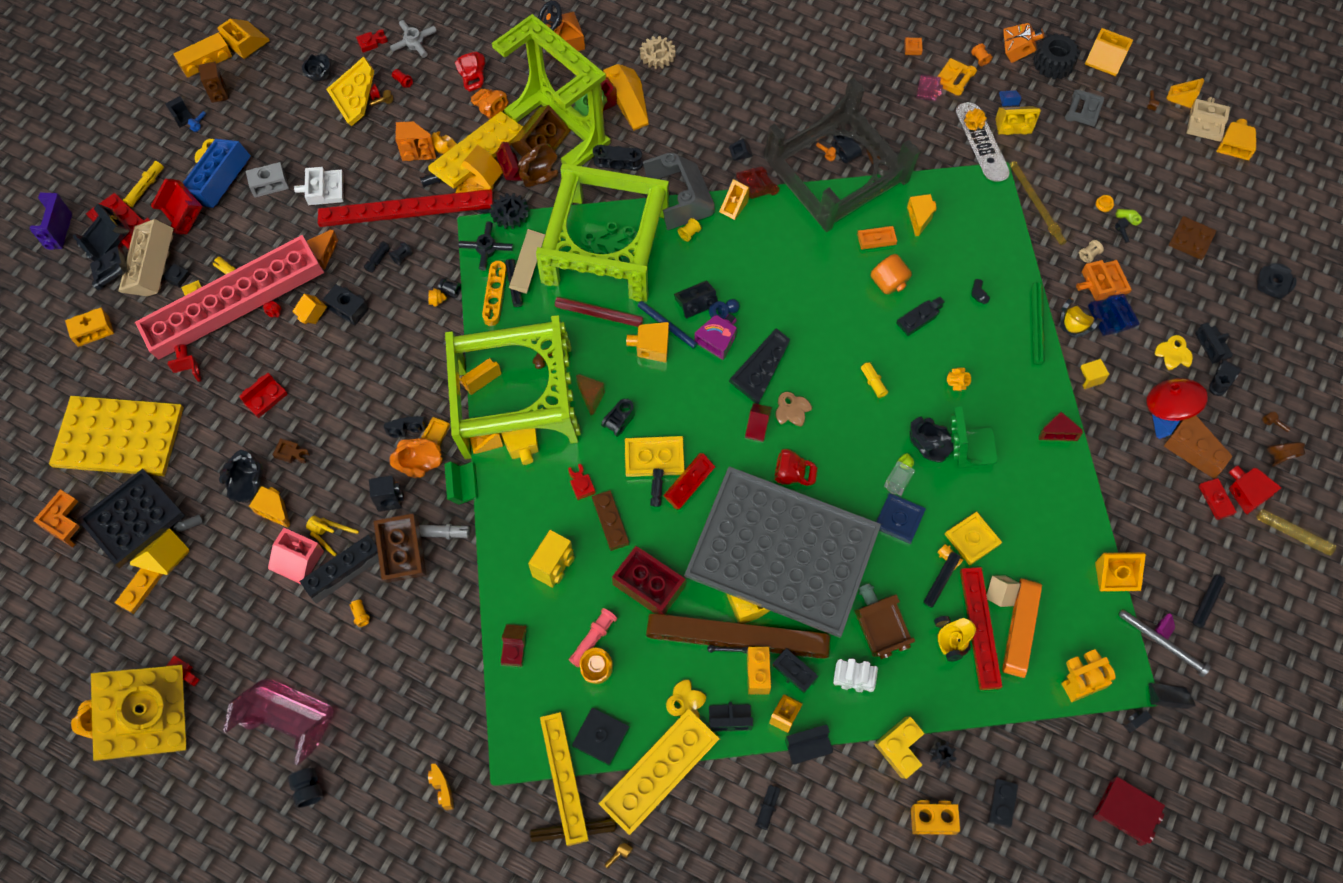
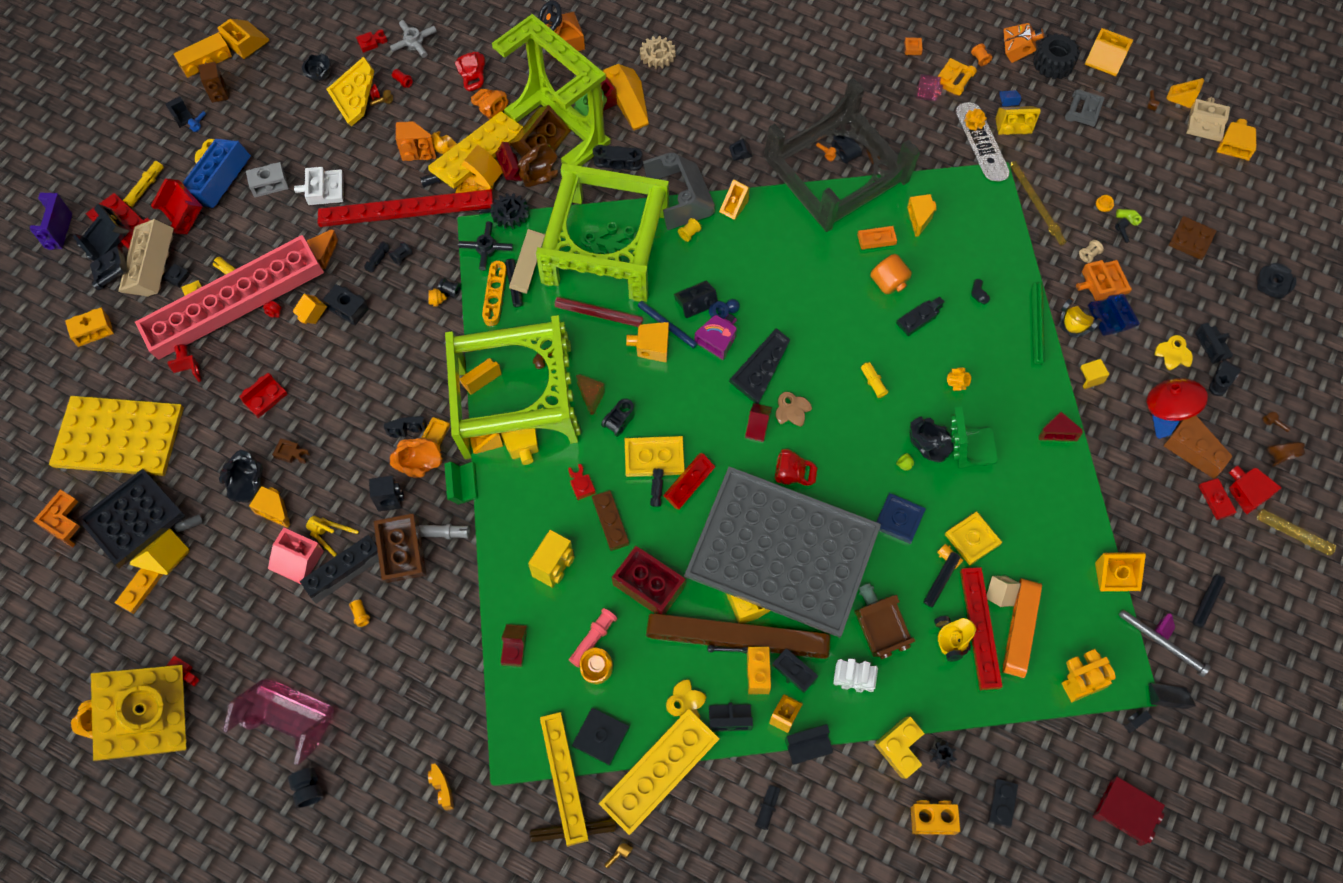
clear red plate [736,167,779,198] -> none
clear brick [884,461,915,496] -> none

